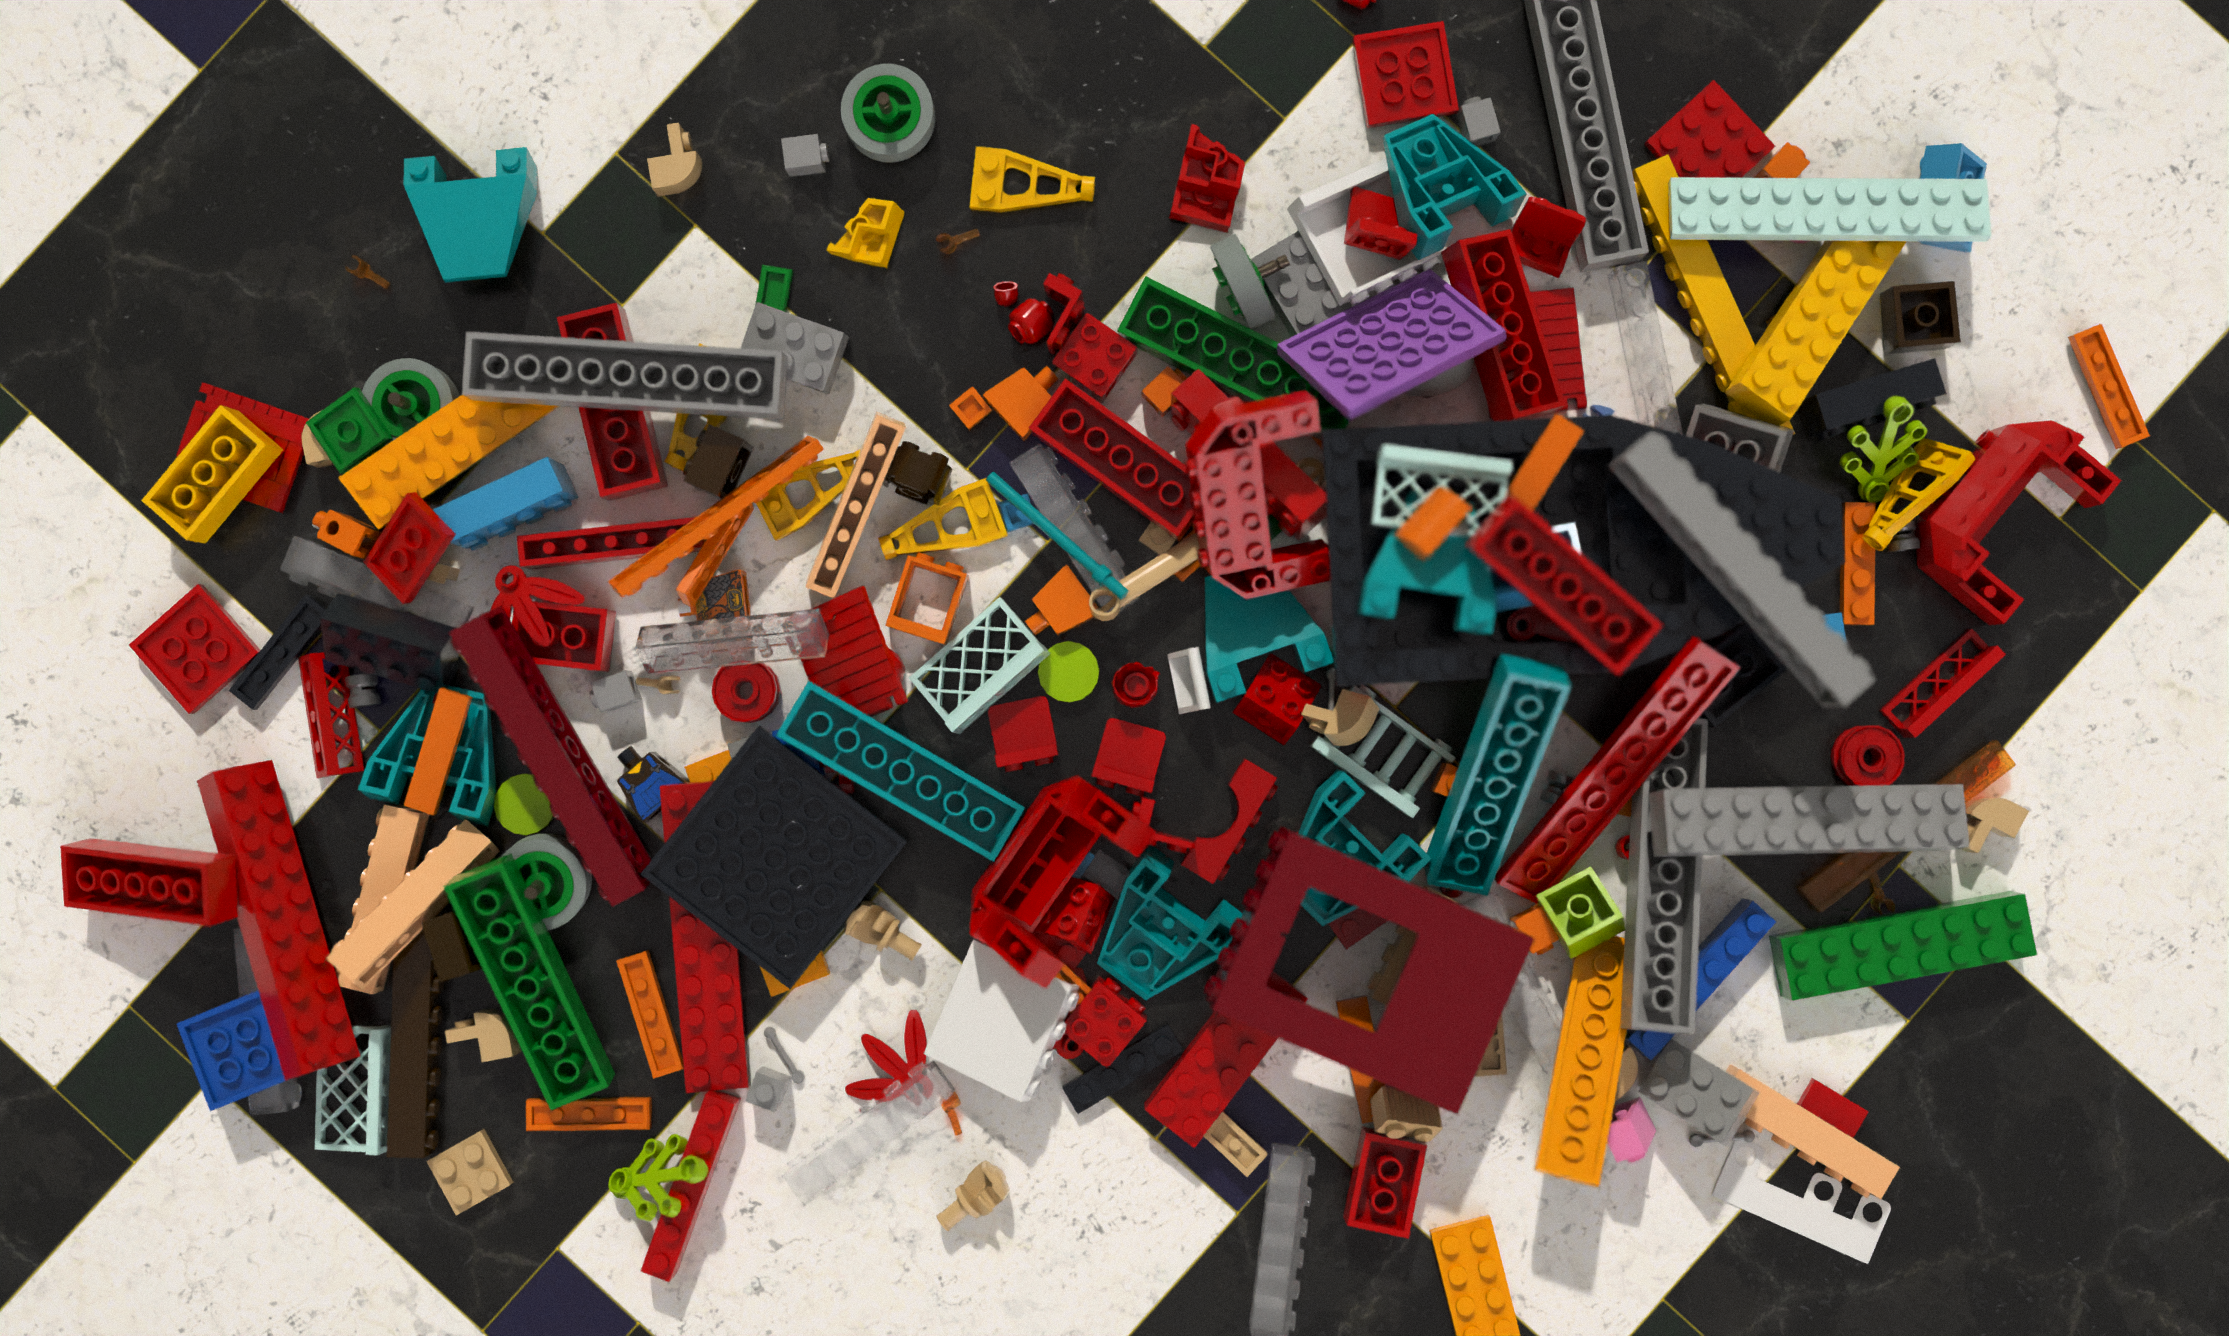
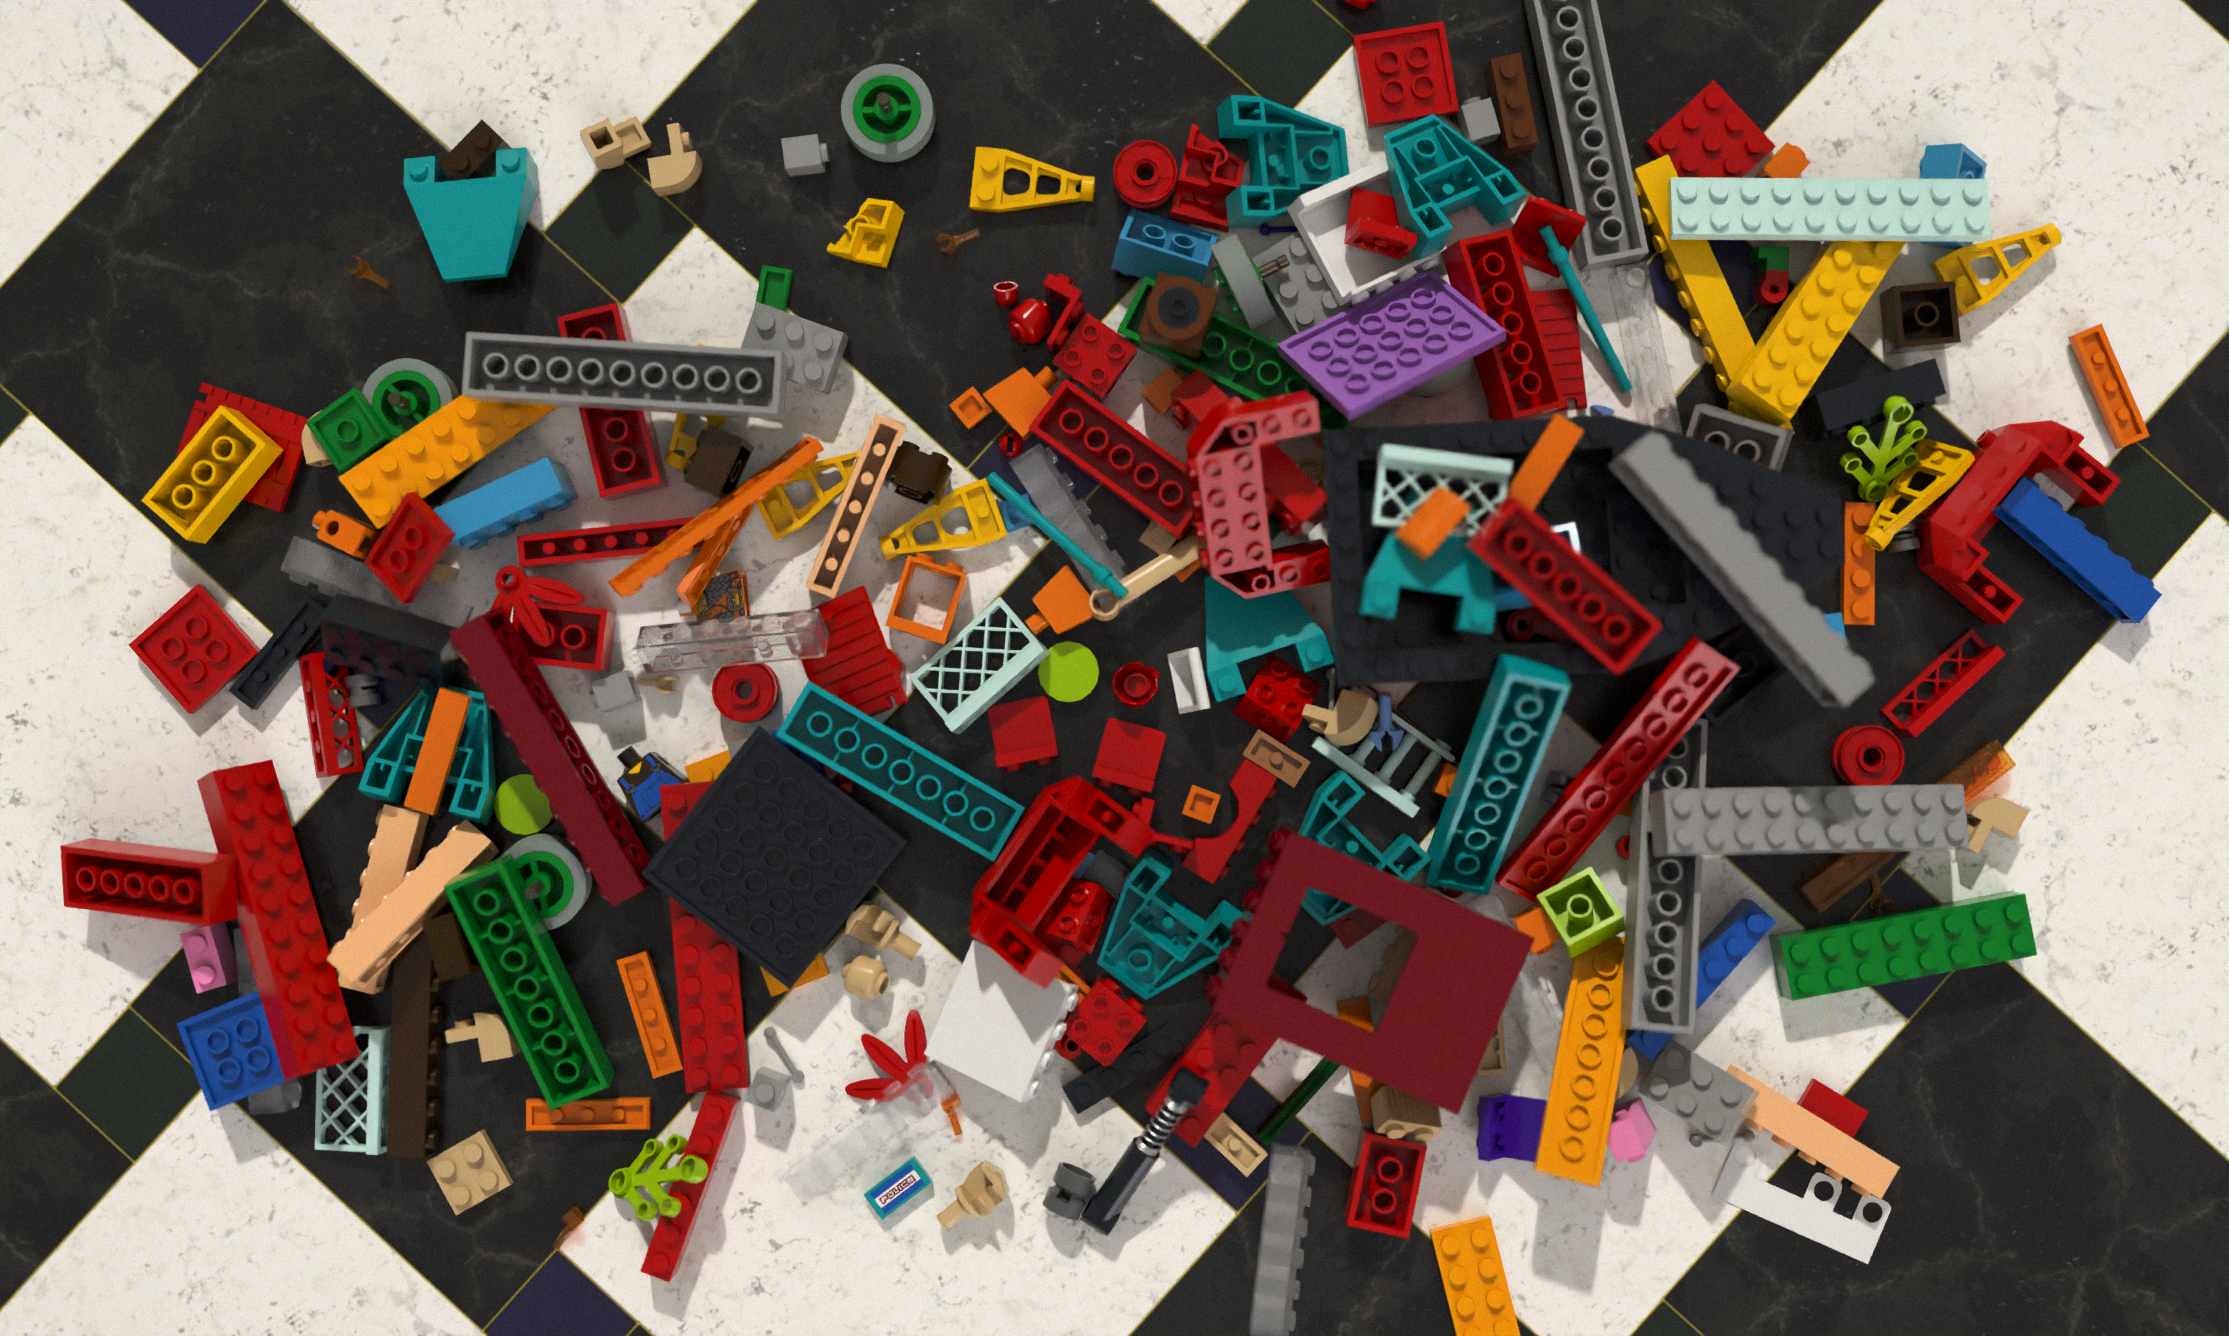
none -> bright pink brick [180,922,242,994]
none -> dark brown brick [439,120,512,180]
none -> clear orange hand [553,1206,585,1249]
none -> tan brick [580,116,651,169]
none -> tan head [842,955,890,1000]
none -> tile [864,1156,932,1220]
none -> red hinge [999,433,1023,458]
none -> dark grey wheel [1042,1162,1096,1220]
none -> black piece [1080,1064,1210,1236]
none -> dark azure slope [1111,208,1218,285]
none -> red wheel [1113,140,1178,211]
none -> reddish brown piece [1139,271,1219,360]
none -> orange plate [1181,785,1221,824]
none -> teal wedge [1216,95,1349,227]
none -> medium nougat plate [1242,729,1310,788]
none -> dark green axle [1257,1058,1341,1145]
none -> dark purple hinge [1259,224,1298,236]
none -> medium blue bar [1369,692,1404,752]
none -> dark purple bracket [1476,1093,1546,1162]
none -> reddish brown brick [1484,53,1539,158]
none -> teal bar [1539,225,1633,394]
none -> leg [1750,246,1789,307]
none -> yellow plate [1930,223,2062,318]
none -> blue brick [1992,476,2162,623]

